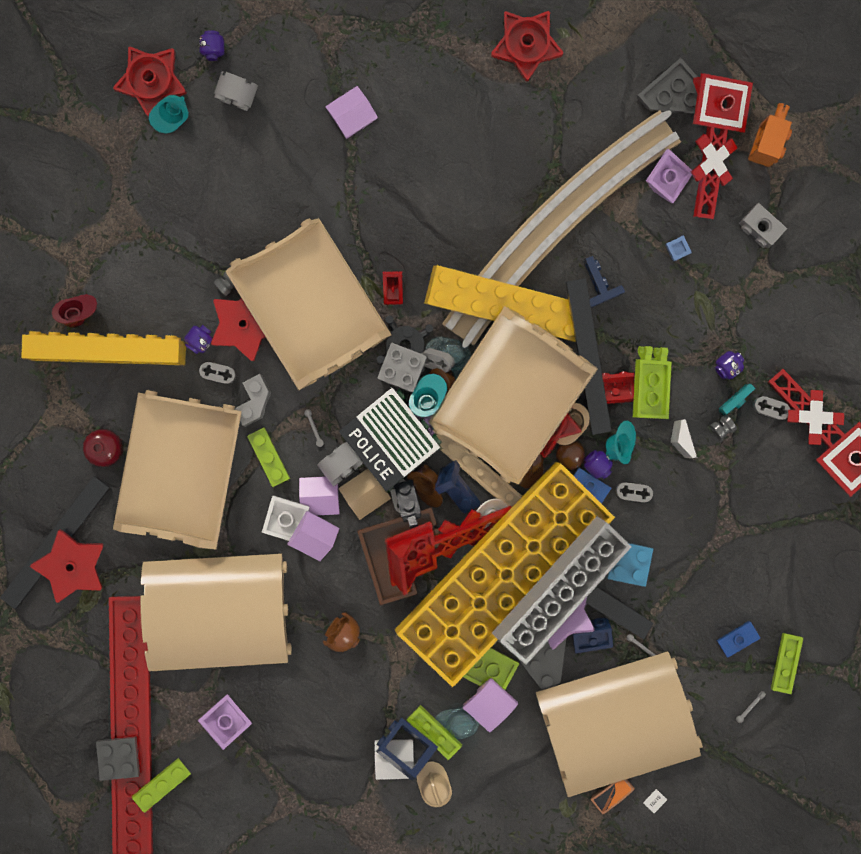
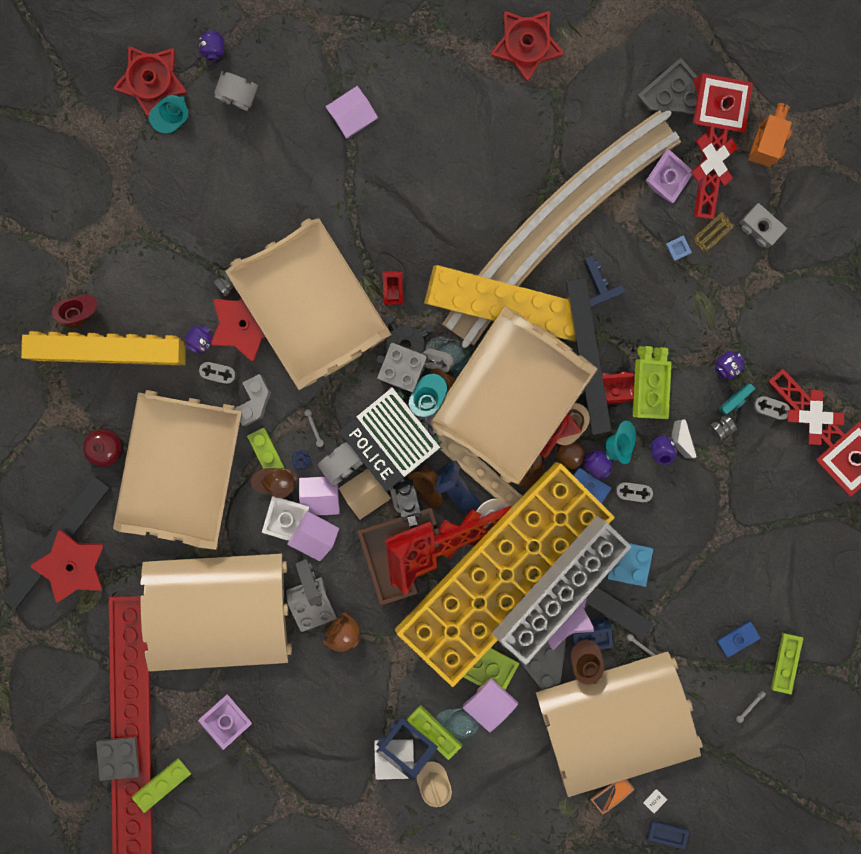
none -> reddish brown piece [251,468,297,498]
none -> light grey bracket [286,577,336,632]
none -> clear blue plate [292,450,311,469]
none -> dark grey piece [296,559,322,606]
none -> reddish brown piece [571,640,604,685]
none -> dark blue tile [647,820,689,849]
none -> dark purple head [651,436,677,465]
none -> clear yellow tile [693,212,735,253]

